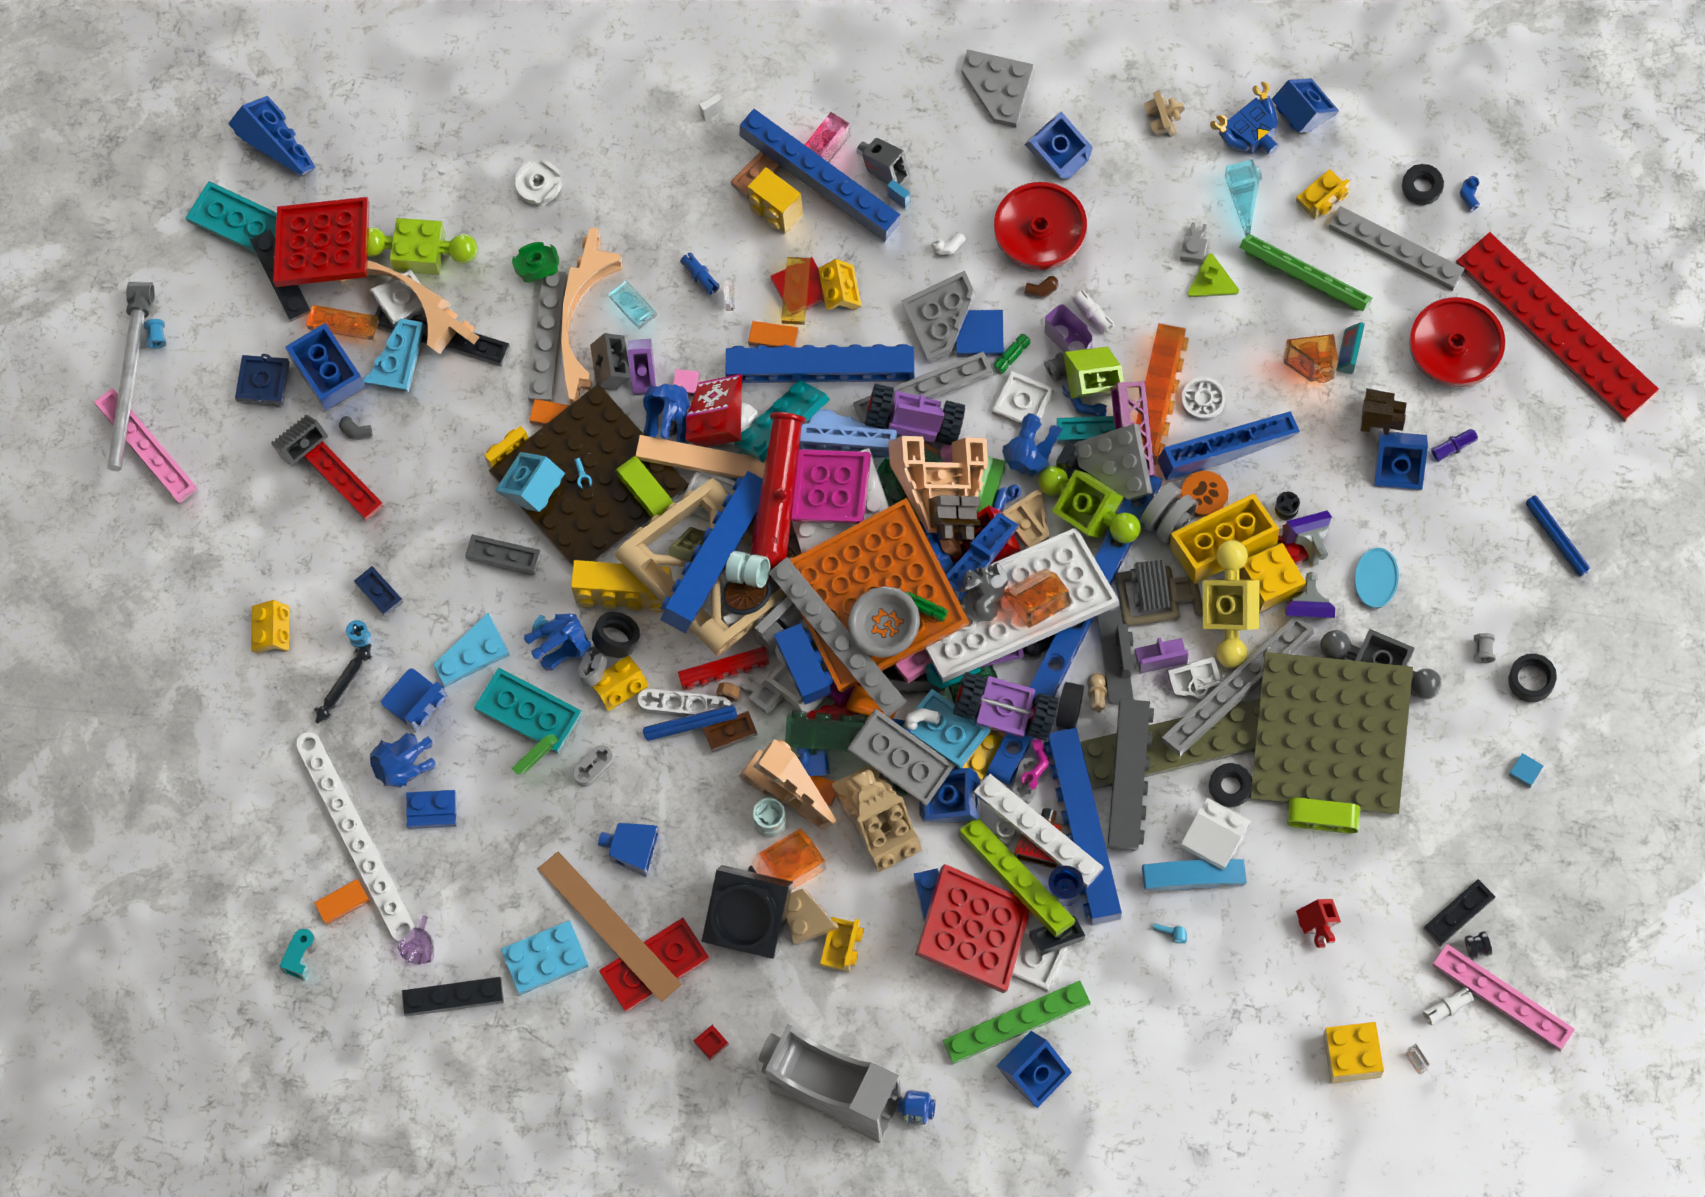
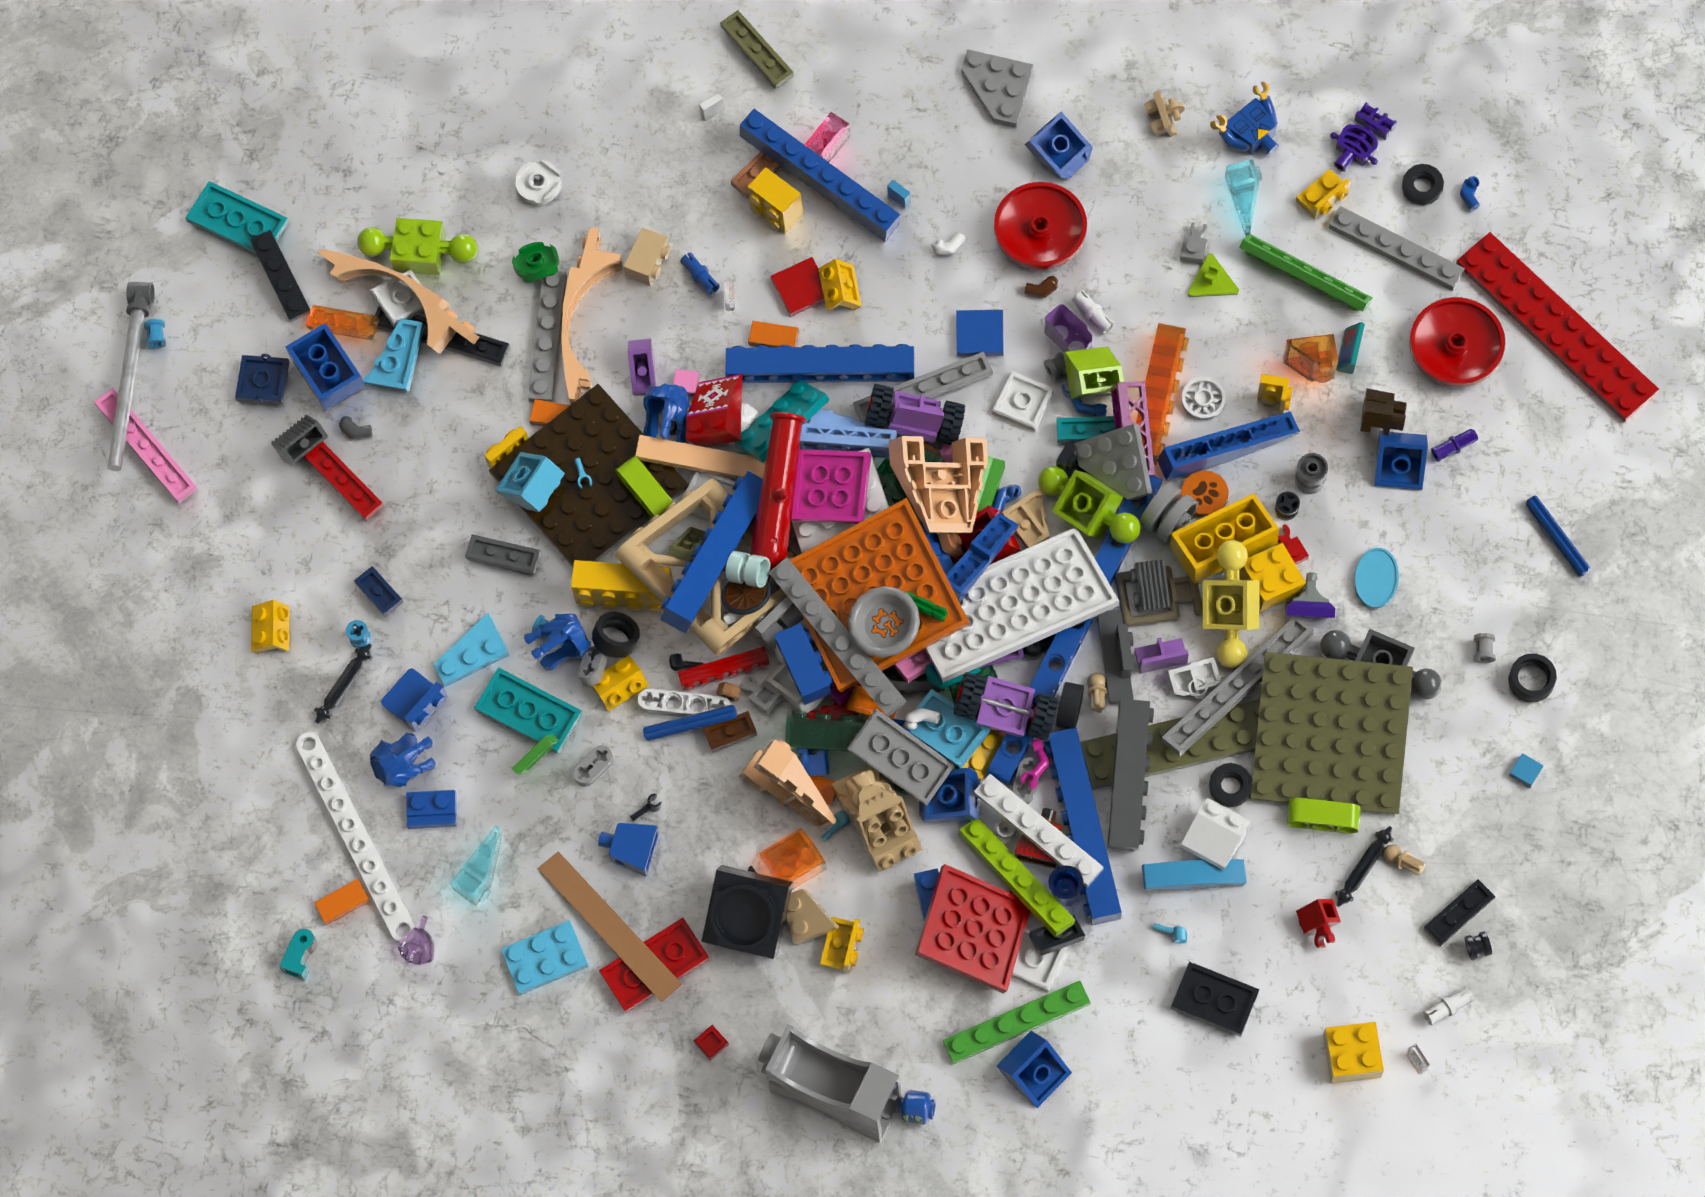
blue wedge [228,96,315,175] -> none
red plate [273,197,370,287] -> none
black plate [402,977,504,1017] -> none
dark grey brick [590,333,631,390] -> none
clear light blue plate [609,280,657,330] -> none
light aqua wheel [753,797,787,838] -> none
tile [781,257,811,325] -> none
dark grey torso [856,138,910,185] -> none
light grey plate [901,271,975,362] -> none
dark brown hips [928,495,981,541] -> none
dark grey animal [960,563,1009,621] -> none
green axle [994,334,1030,374] -> none
blue piece [1002,413,1063,477] -> none
clear orange slope [1004,569,1070,628] -> none
blue slope [1271,78,1339,133] -> none
piece [1281,510,1332,566] -> none
bright pink plate [1432,944,1575,1051] -> none
none -> clear light blue slope [450,826,503,906]
none -> tan brick [623,227,671,286]
none -> black hand [630,793,662,821]
none -> black hand [669,653,704,671]
none -> olive plate [720,10,794,89]
none -> medium azure hand [821,810,850,841]
none -> black plate [1170,961,1260,1037]
none -> yellow bracket [1257,374,1293,415]
none -> dark grey wheel [1294,453,1328,494]
none -> dark purple torso [1330,102,1397,172]
none -> black wheel [1335,826,1393,907]
none -> tan axle [1383,845,1425,875]

